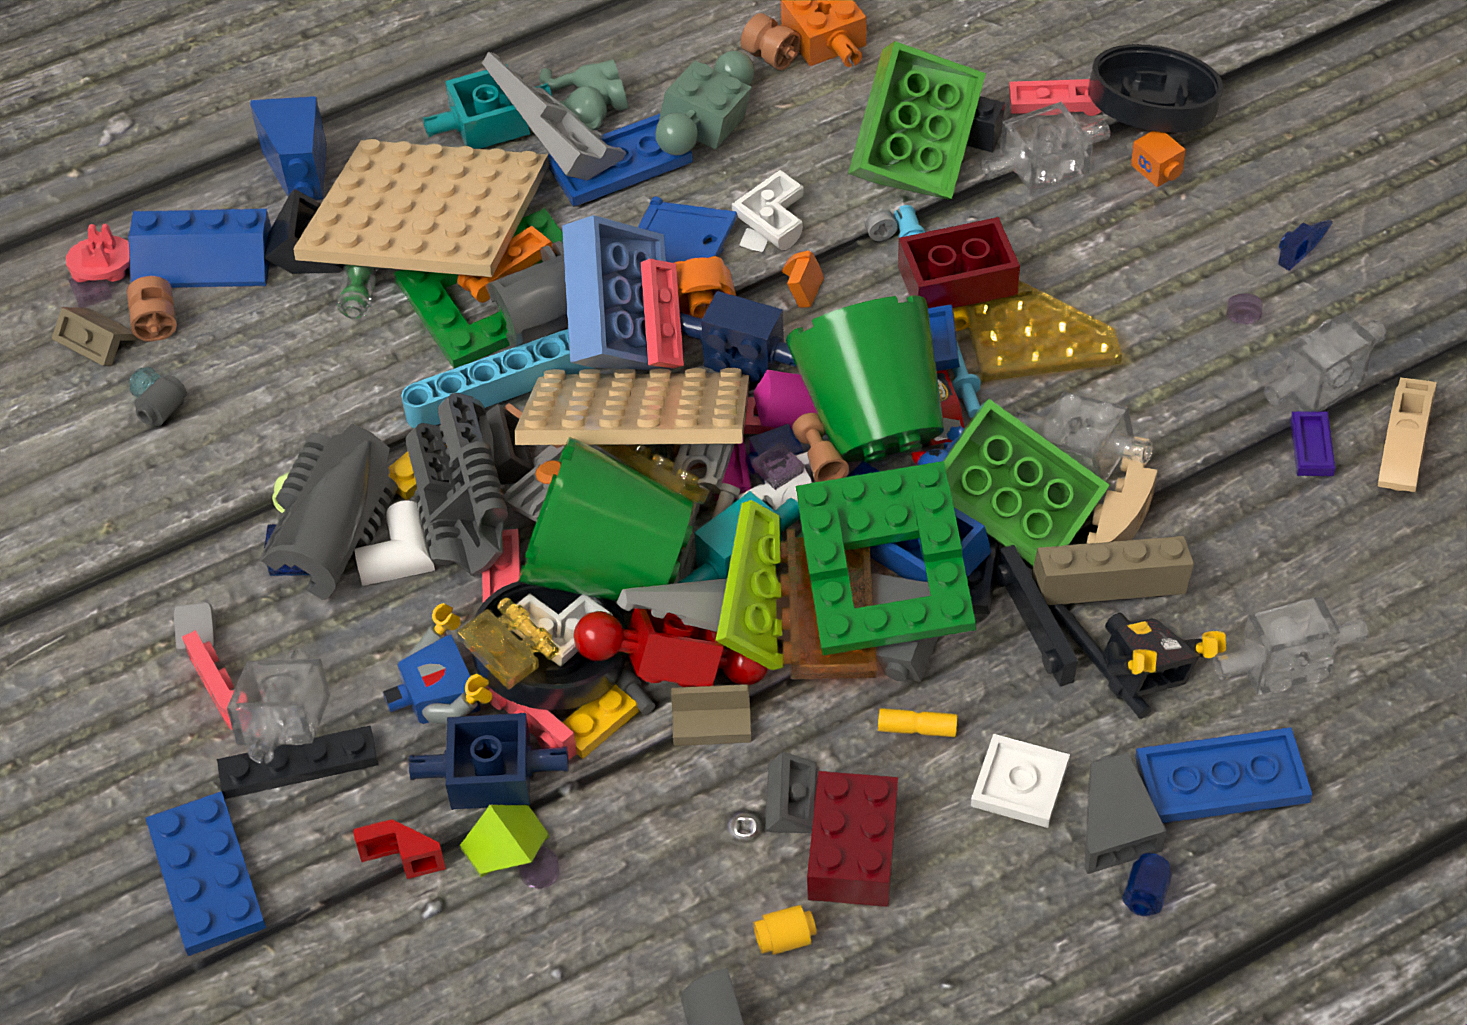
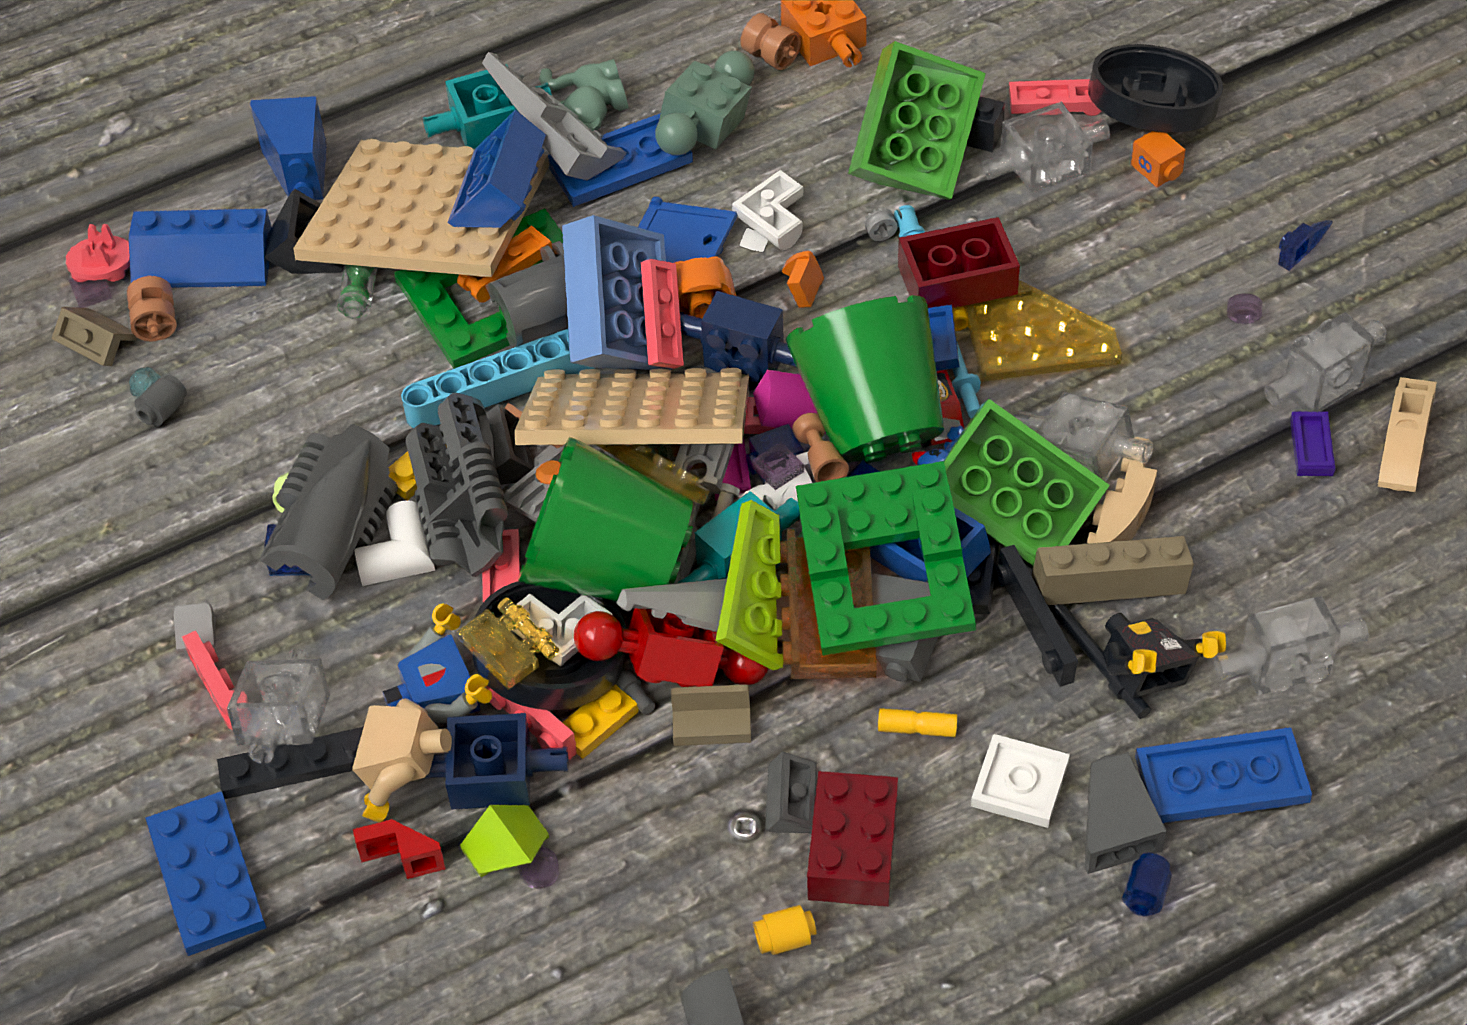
none -> tan torso [352,699,452,822]
none -> blue slope [447,109,546,228]

